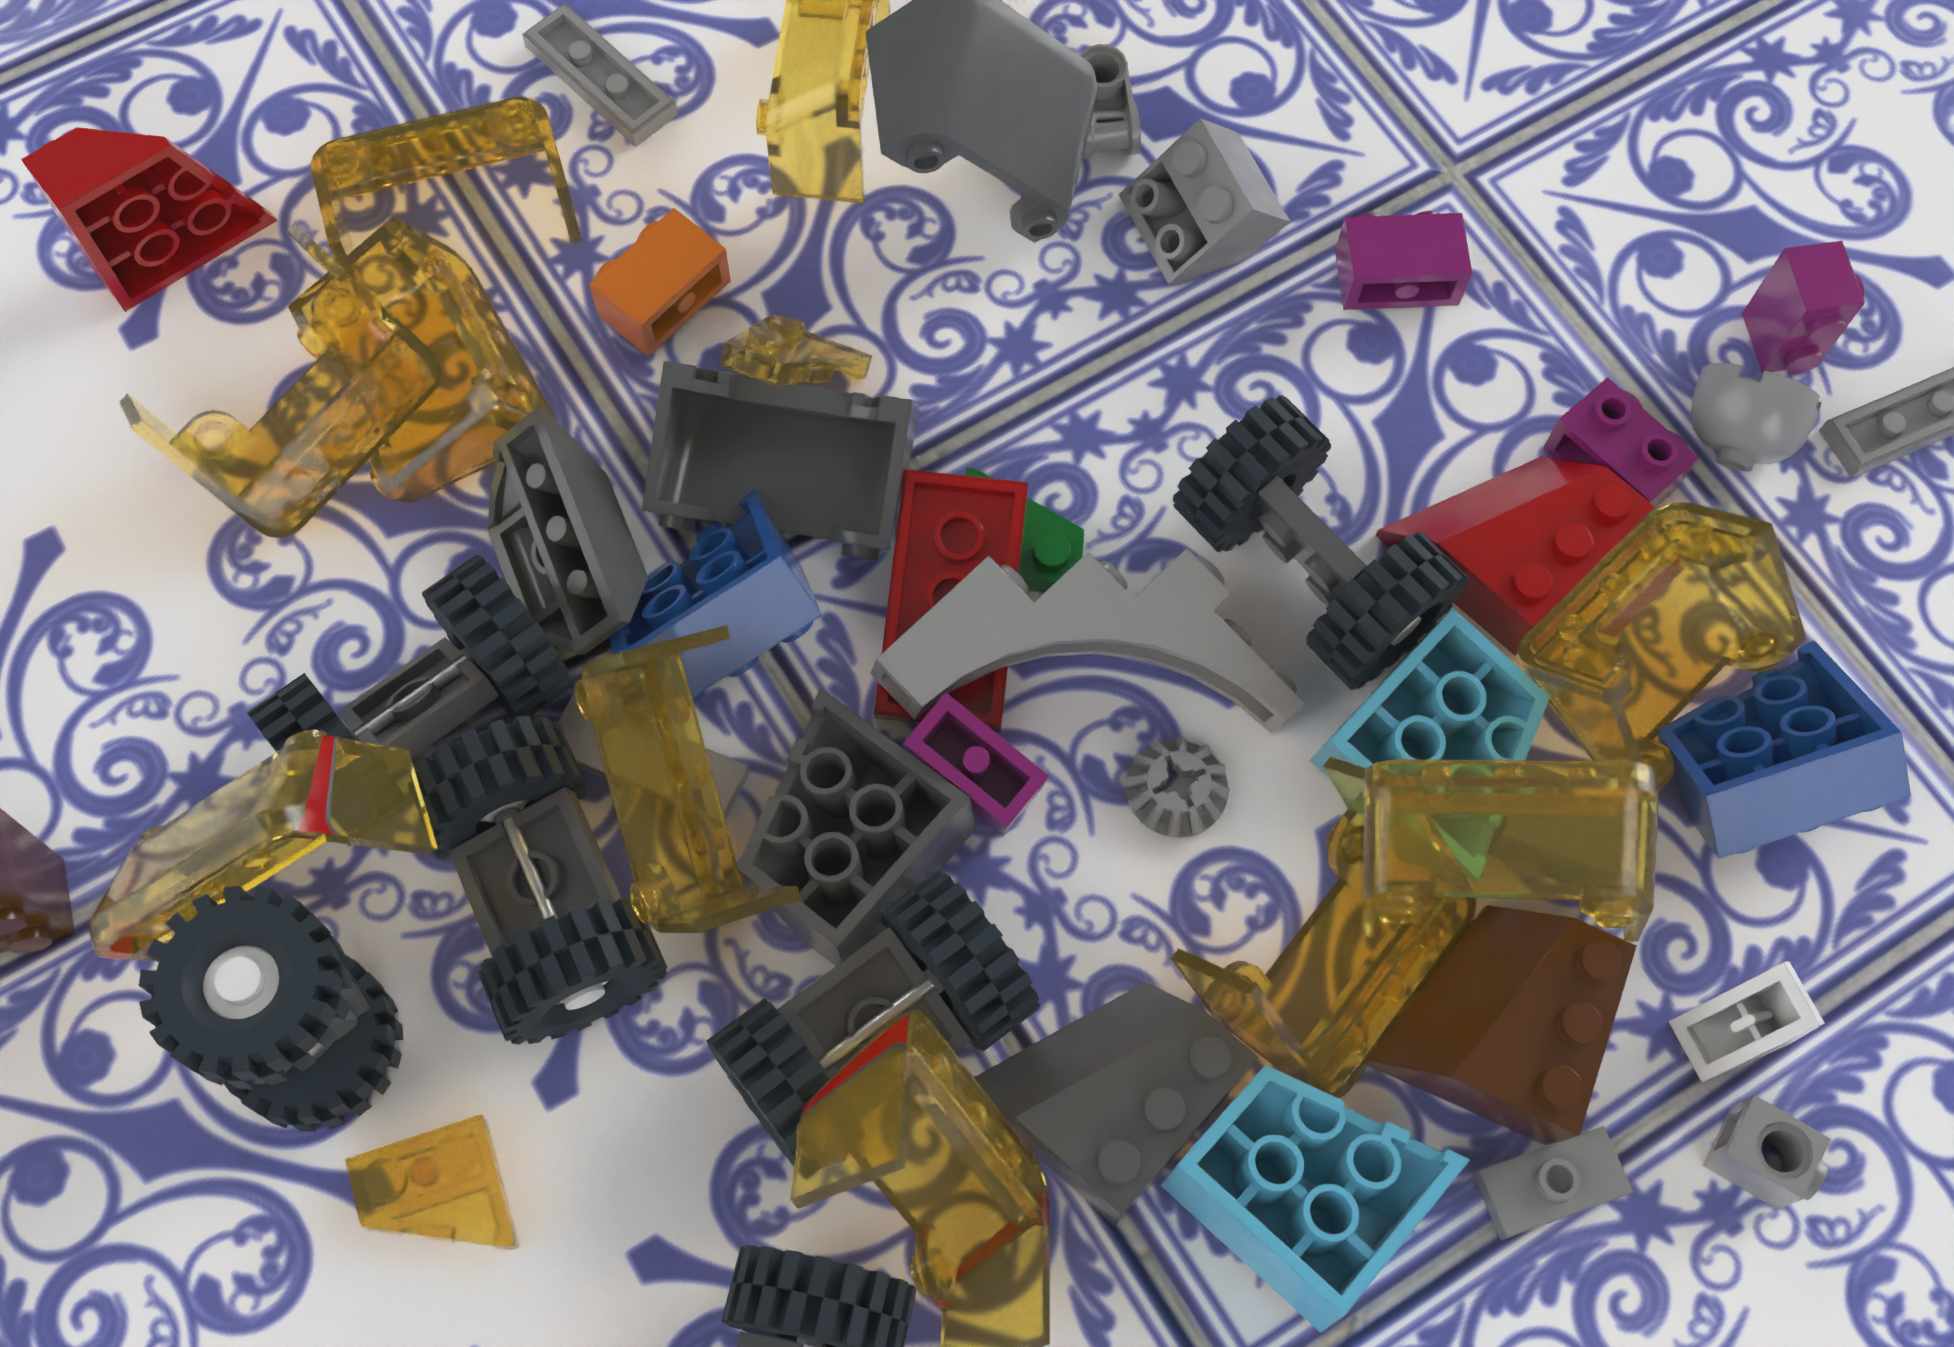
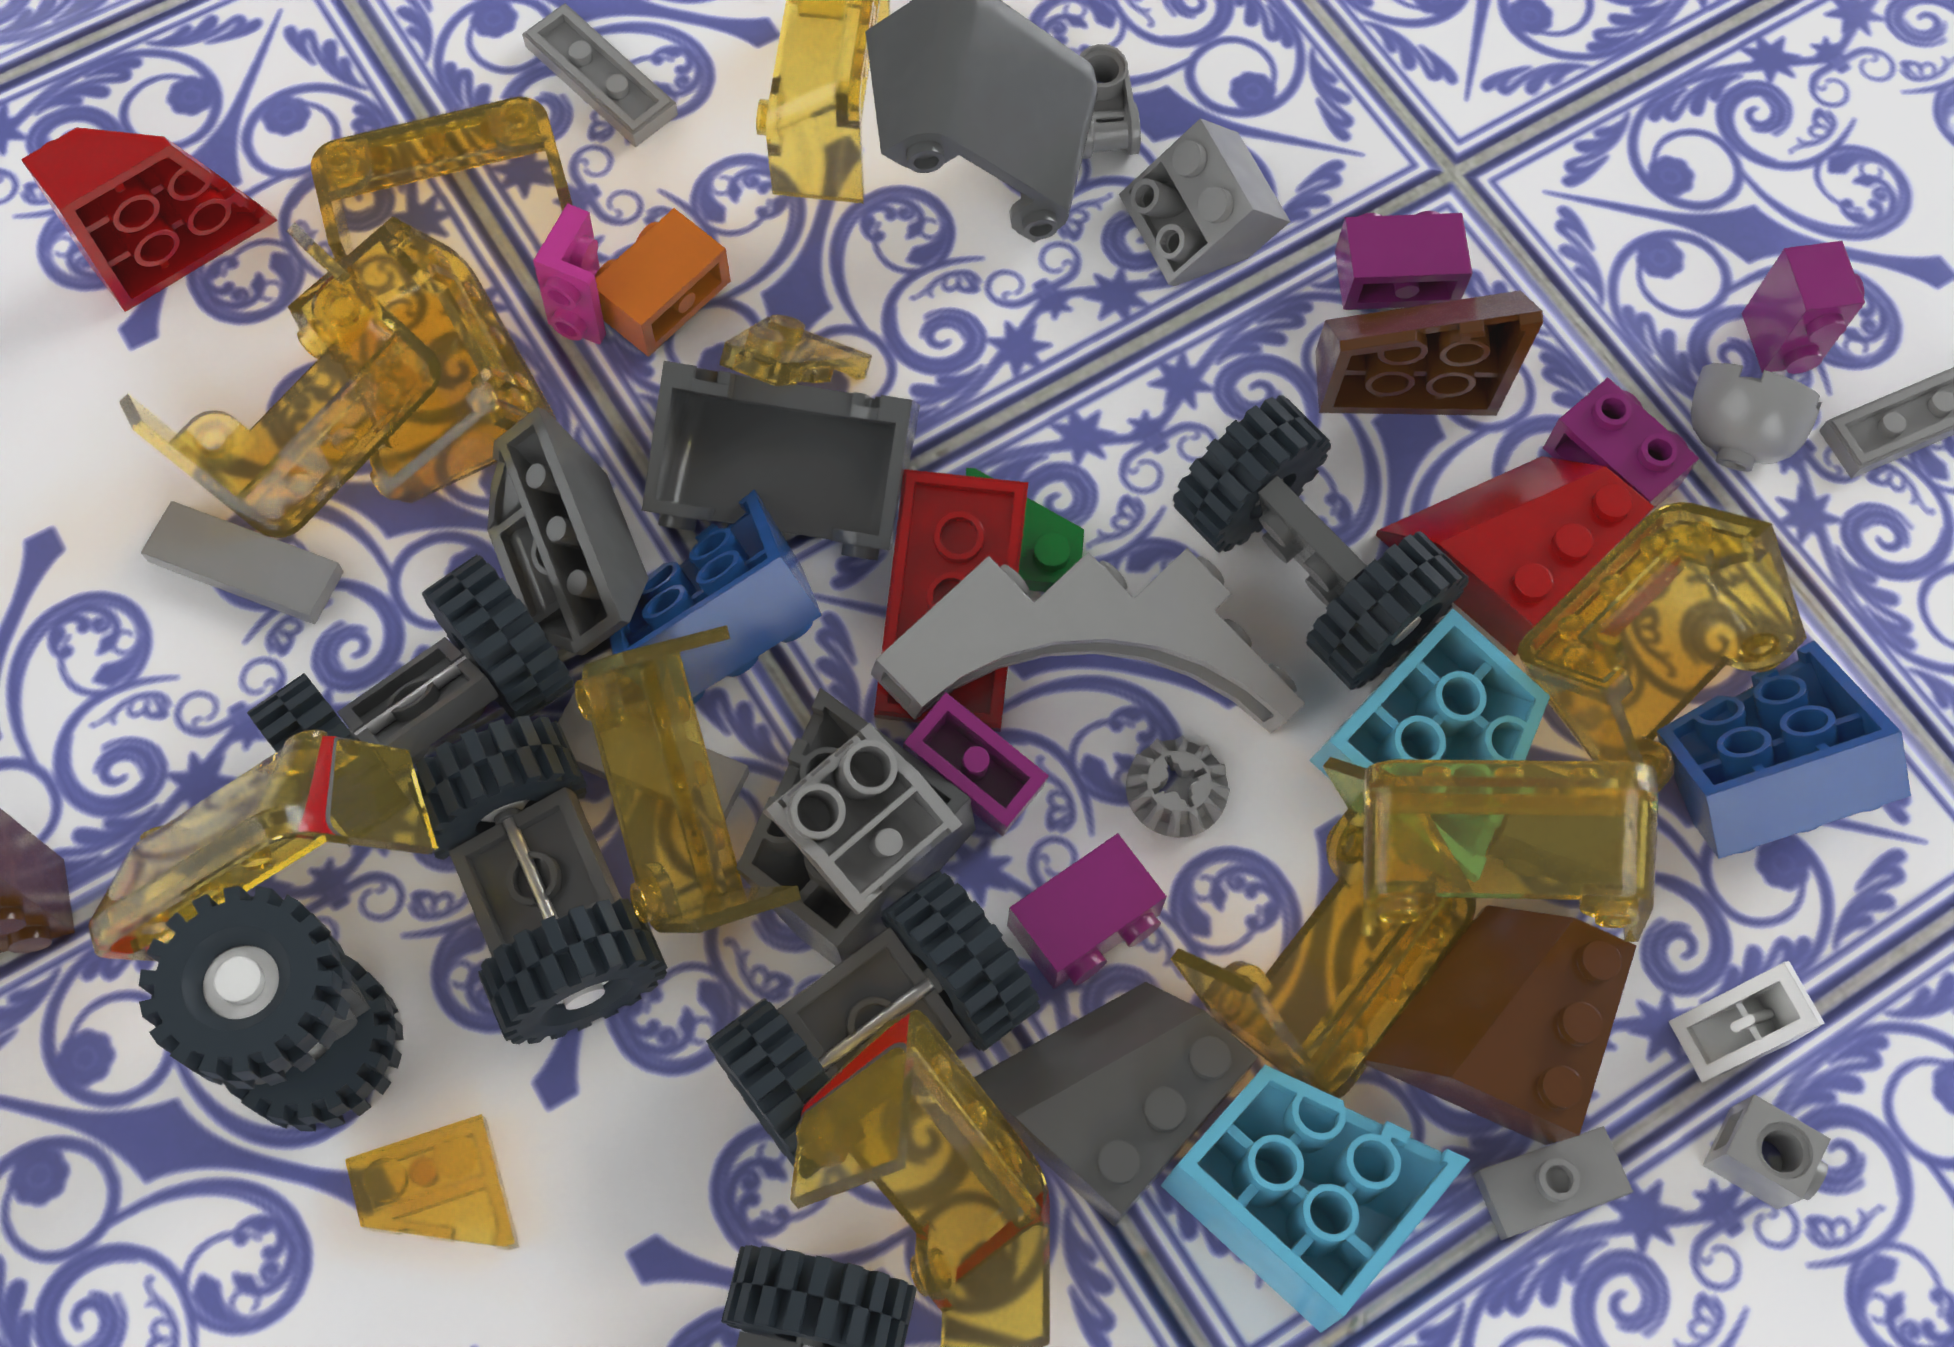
none -> light grey tile [141,500,344,625]
none -> dark pink bracket [533,203,606,345]
none -> light grey slope [763,723,962,915]
none -> magenta brick [1007,833,1167,989]
none -> reddish brown wedge [1315,290,1544,416]

